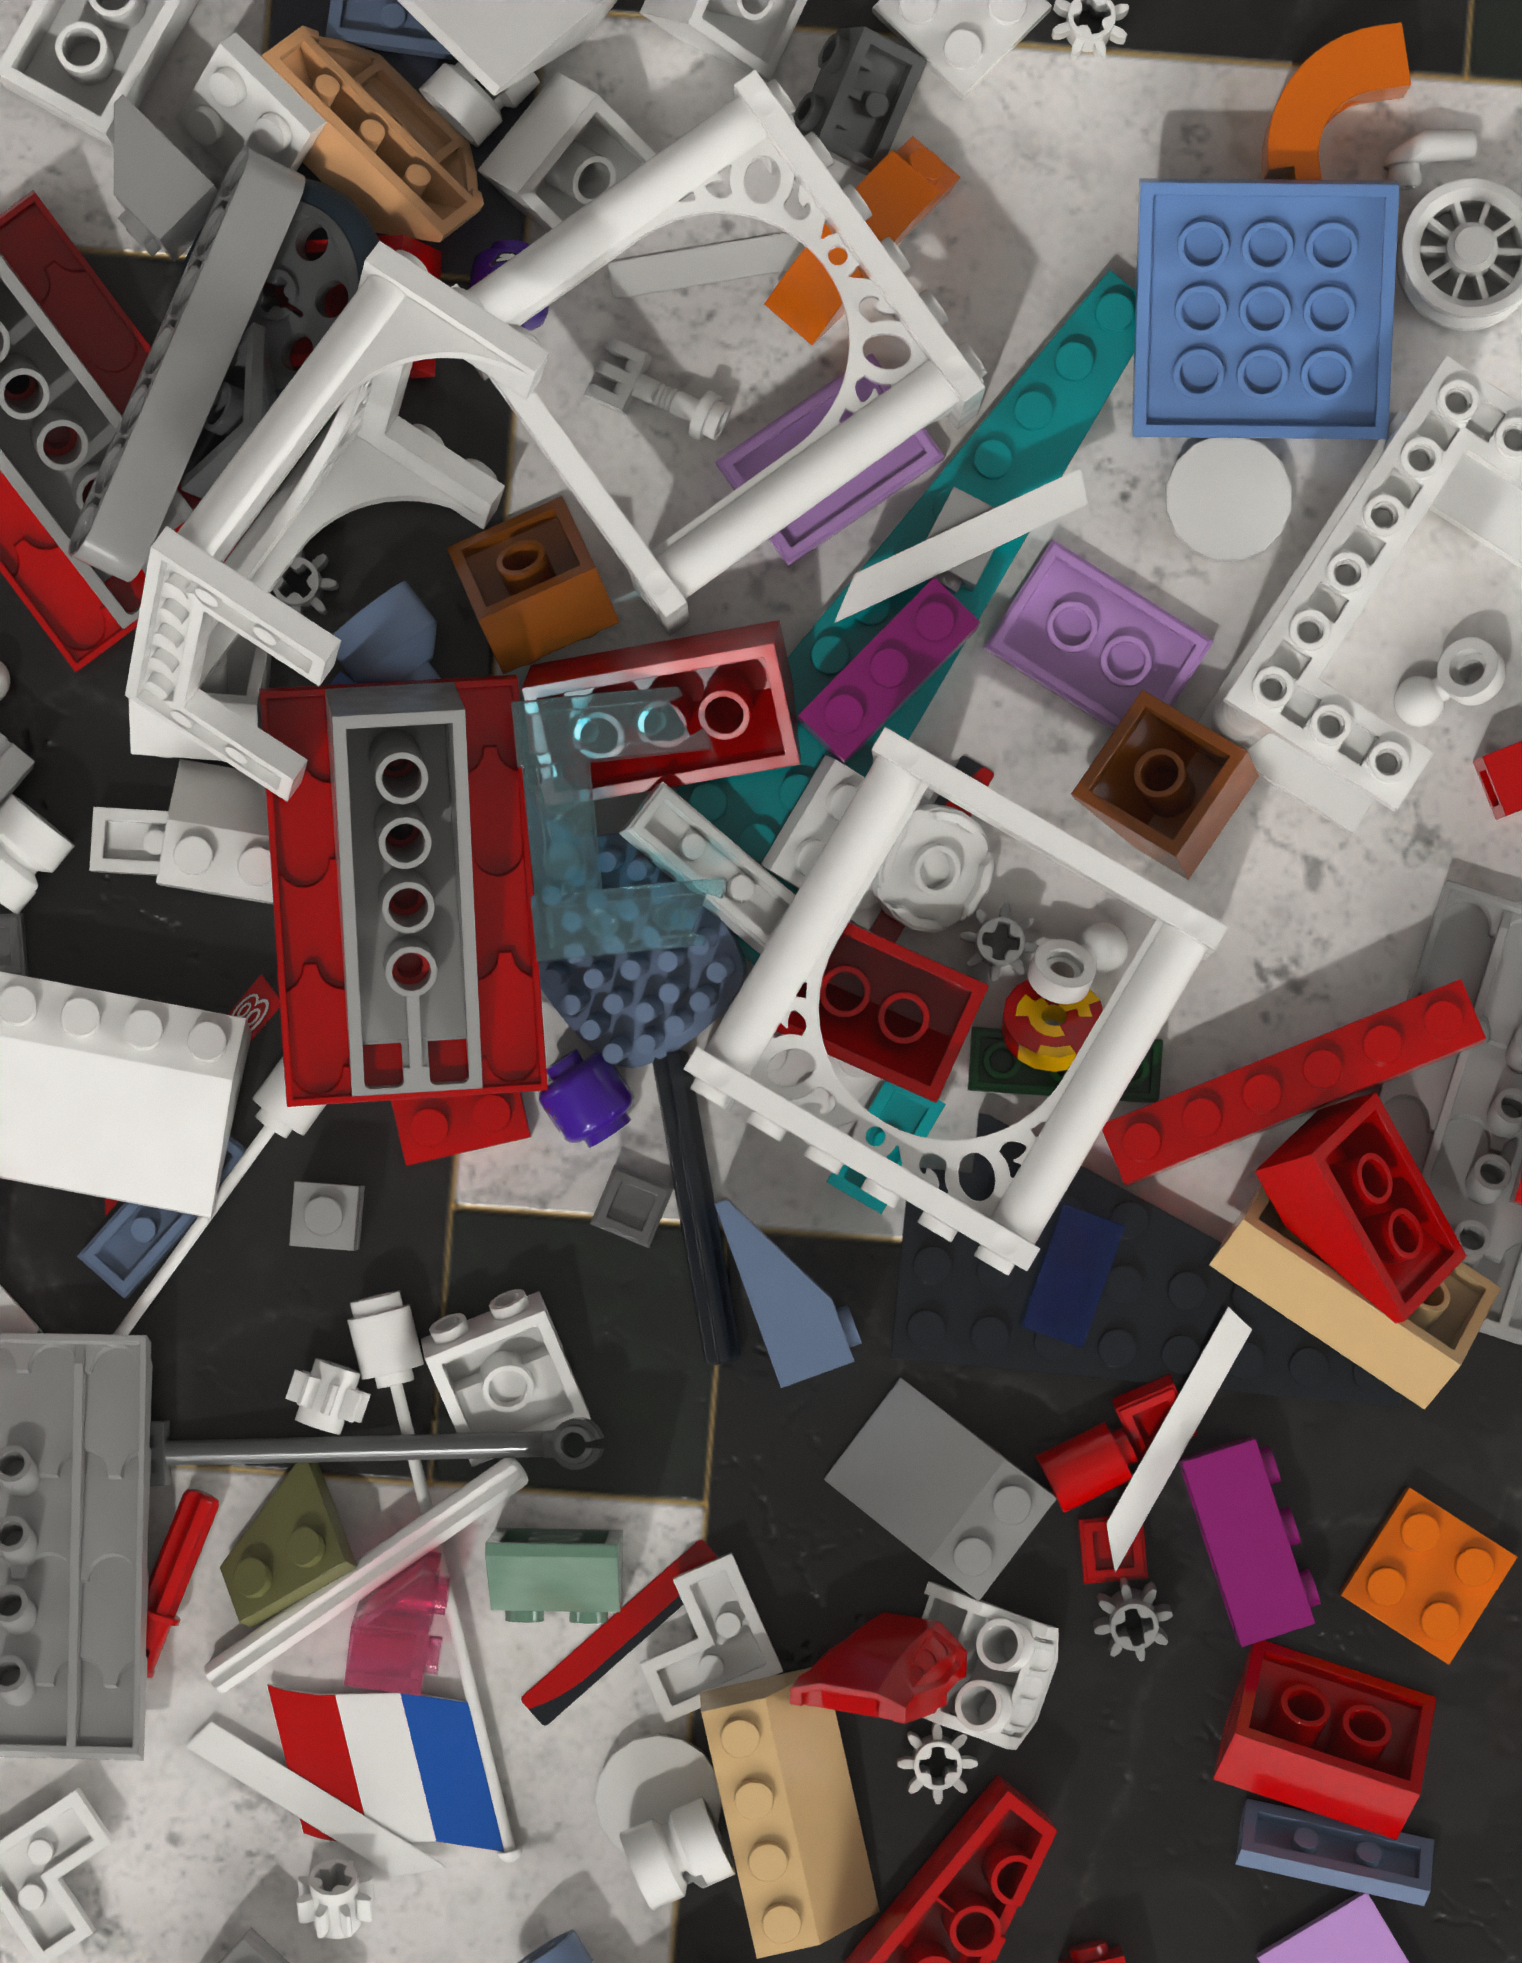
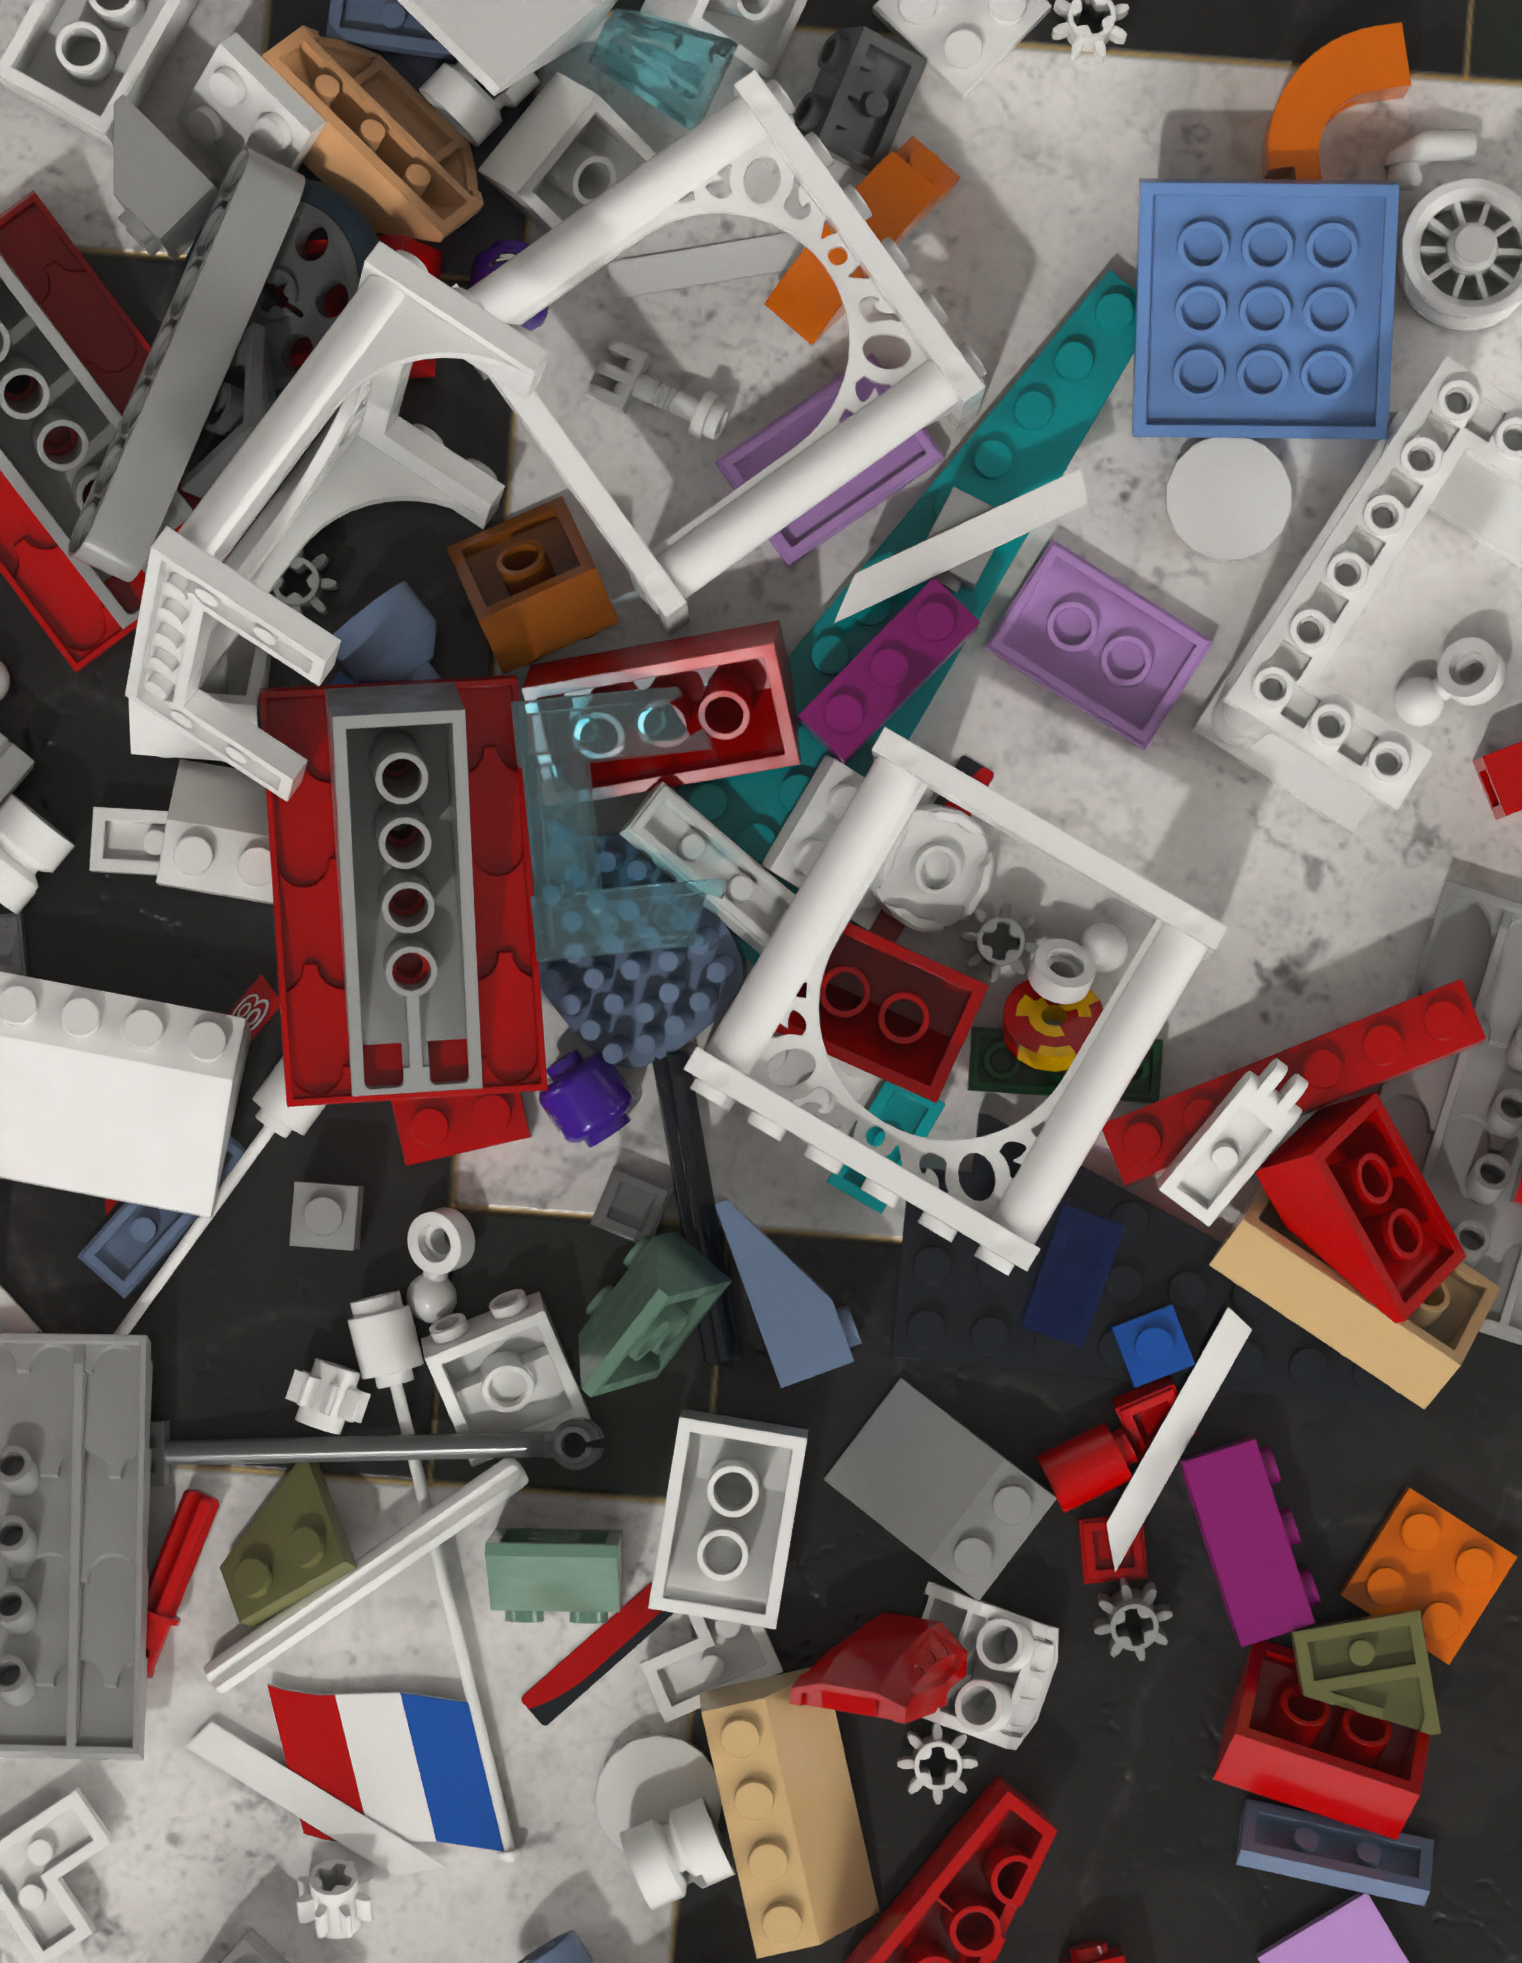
clear pink slope [344,1551,451,1696] -> none
dark orange slope [1071,690,1259,880] -> none
none -> white plate [406,1207,475,1323]
none -> sand green slope [578,1231,732,1397]
none -> clear light blue wing [588,9,739,130]
none -> white slope [648,1409,808,1630]
none -> blue plate [1111,1304,1195,1388]
none -> white hinge [1156,1058,1308,1227]
none -> olive wing [1290,1608,1441,1735]

